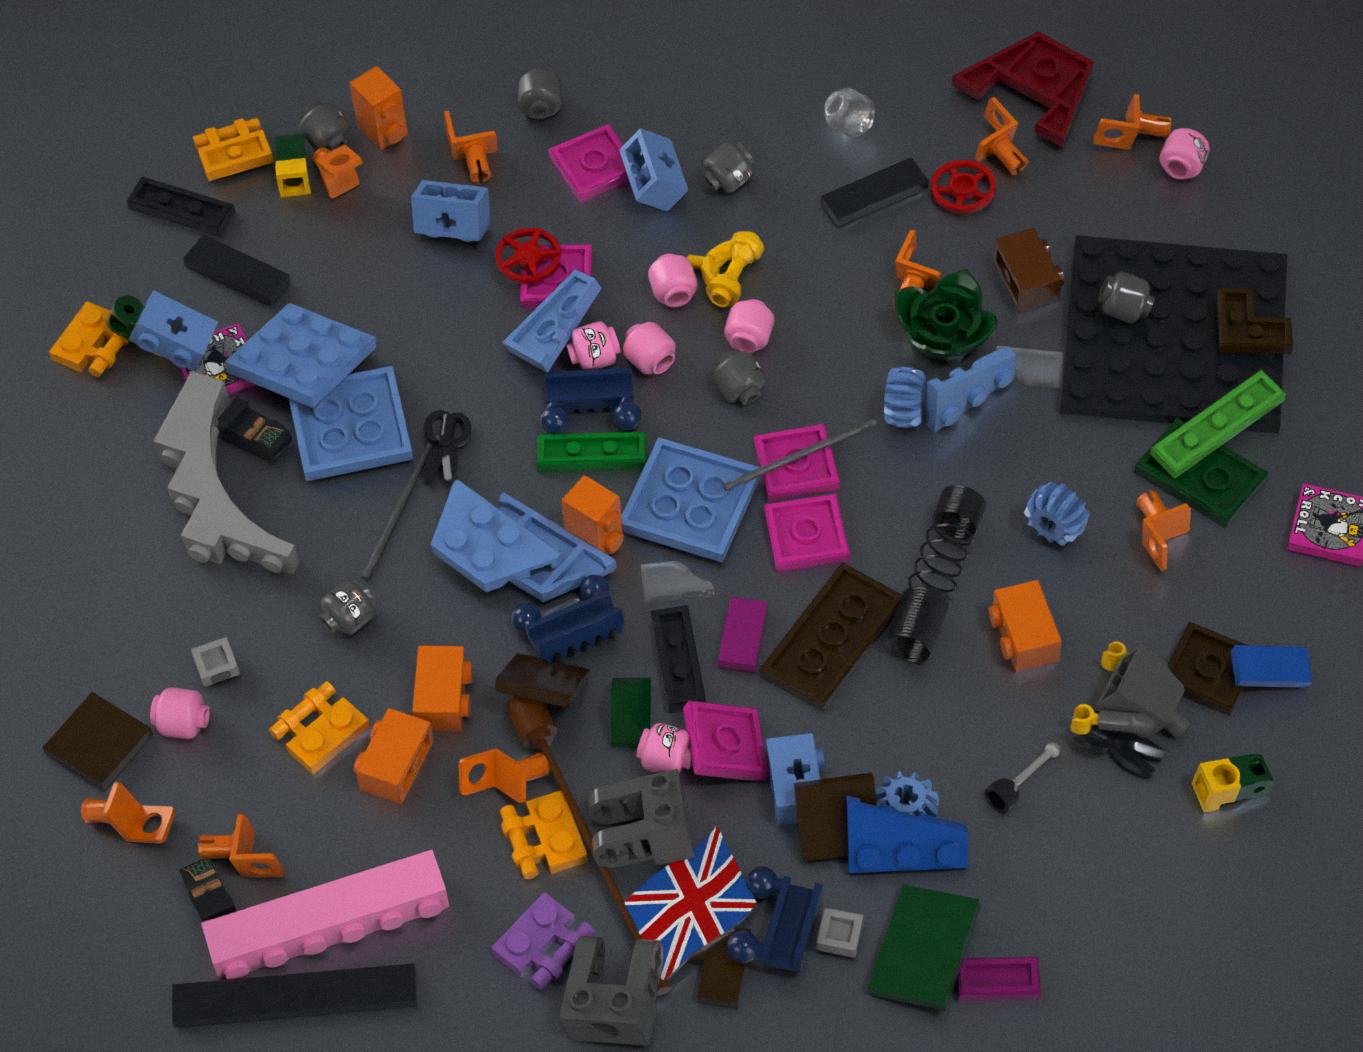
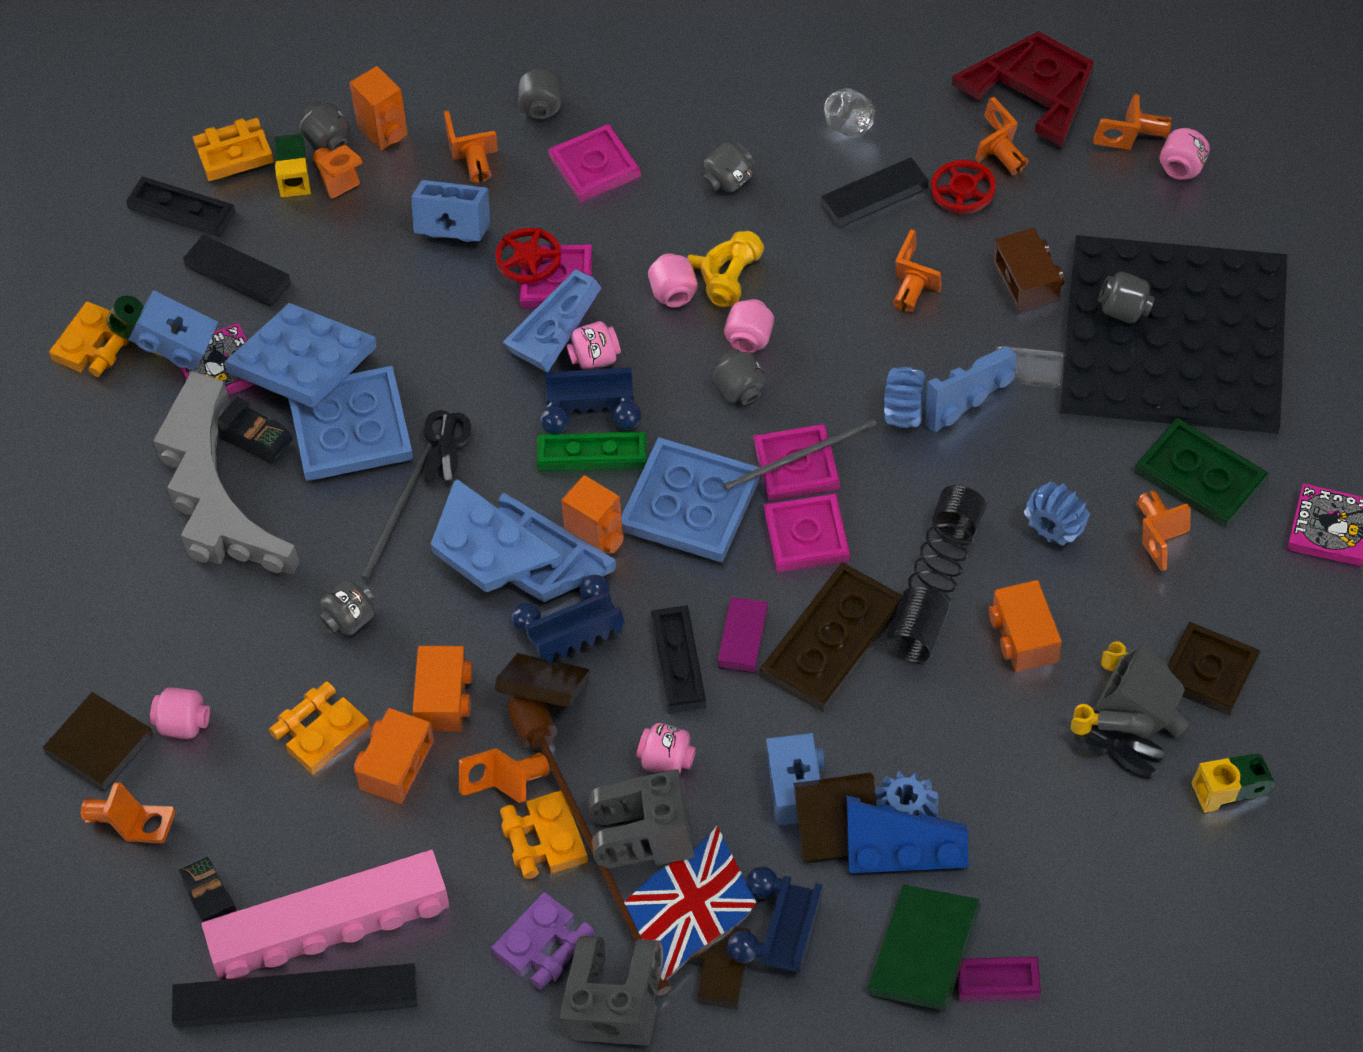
light grey plate [190,637,240,687] -> none
orange bracket [198,814,285,878] -> none
dark green slope [610,677,651,748] -> none
medium blue brick [619,128,688,212] -> none
bright pink head [623,322,675,375] -> none
clear tile [641,561,714,603] -> none
dark pink tile [683,701,770,782] -> none
light grey plate [816,907,864,958] -> none
dark green brick [894,269,998,363] -> none
black hinge [984,742,1060,813] -> none
bright green tile [1150,370,1286,479] -> none
dark brown tile [1216,288,1293,354] -> none
blue tile [1230,645,1313,688] -> none

